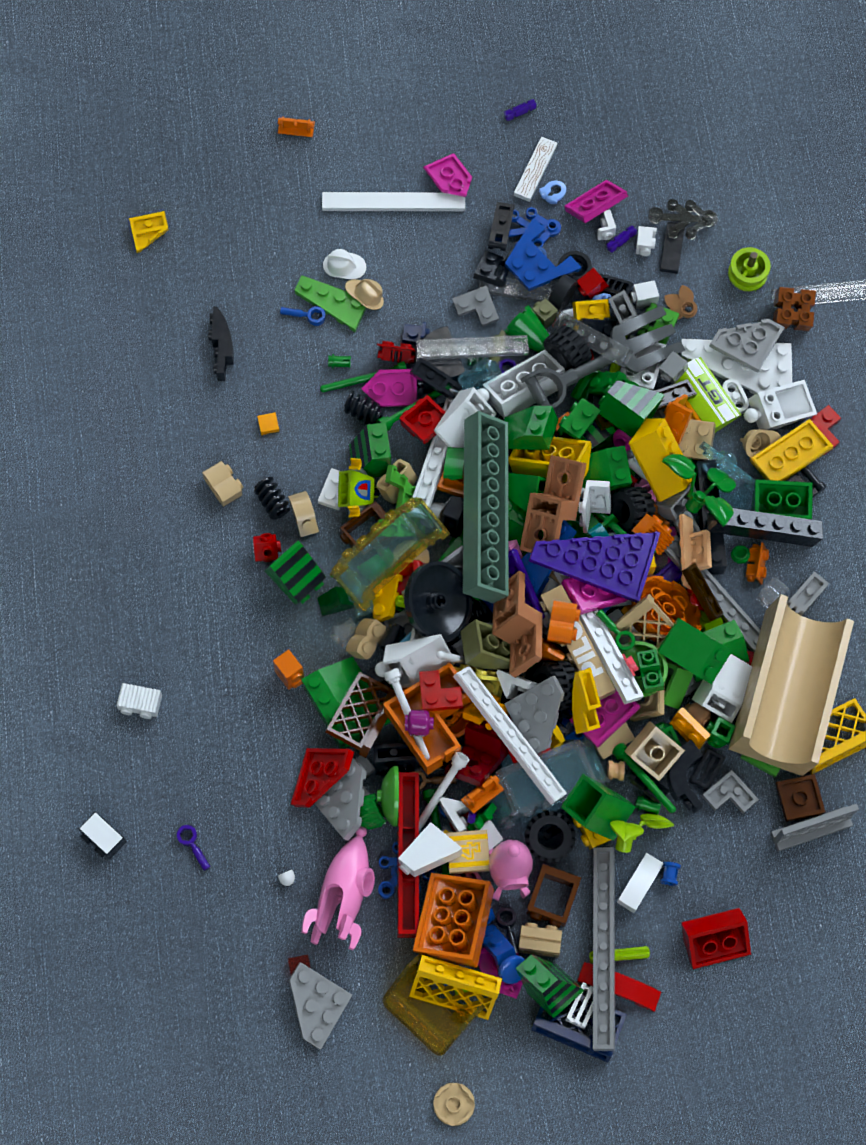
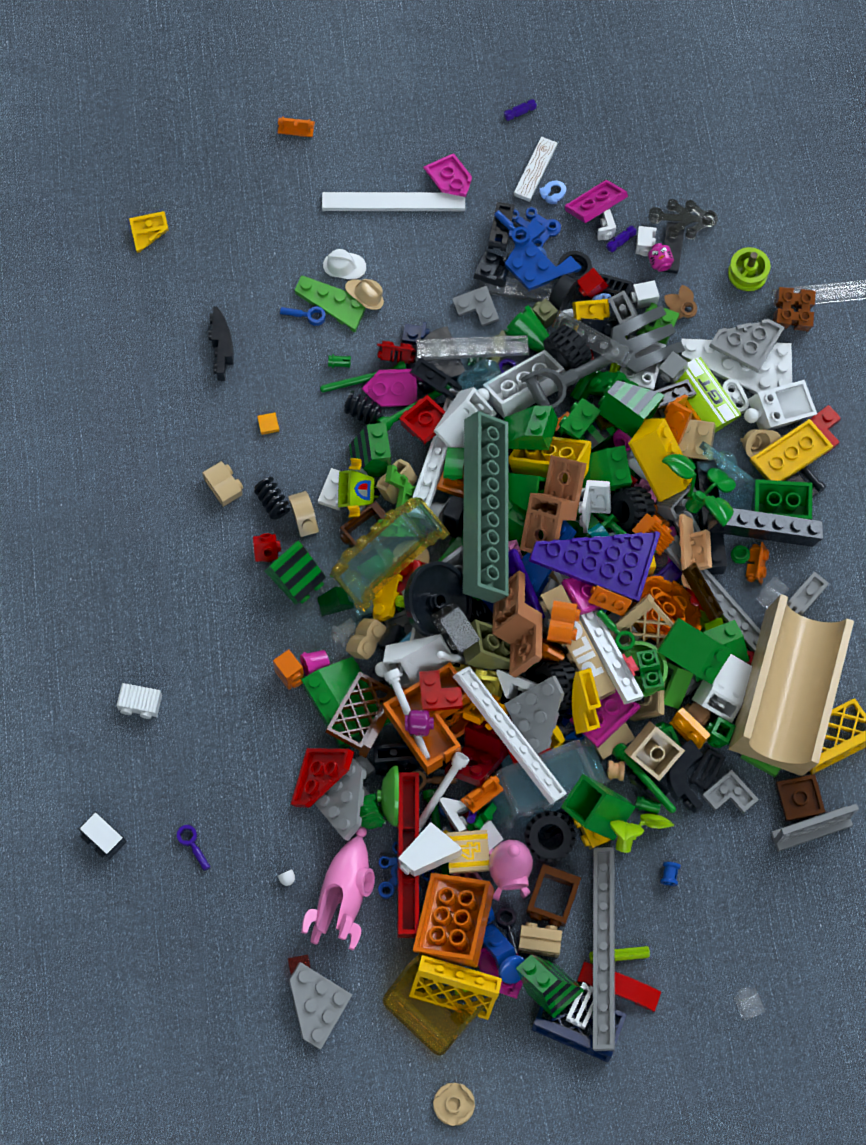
white slope [617,853,663,913] -> none
red slope [681,908,751,969] -> none
none -> dark pink piece [300,650,330,676]
none -> clear smoke brick [432,602,481,653]
none -> blue piece [494,211,530,246]
none -> orange hinge [588,585,632,617]
none -> dark pink head [648,243,674,272]
none -> clear brick [733,987,766,1022]

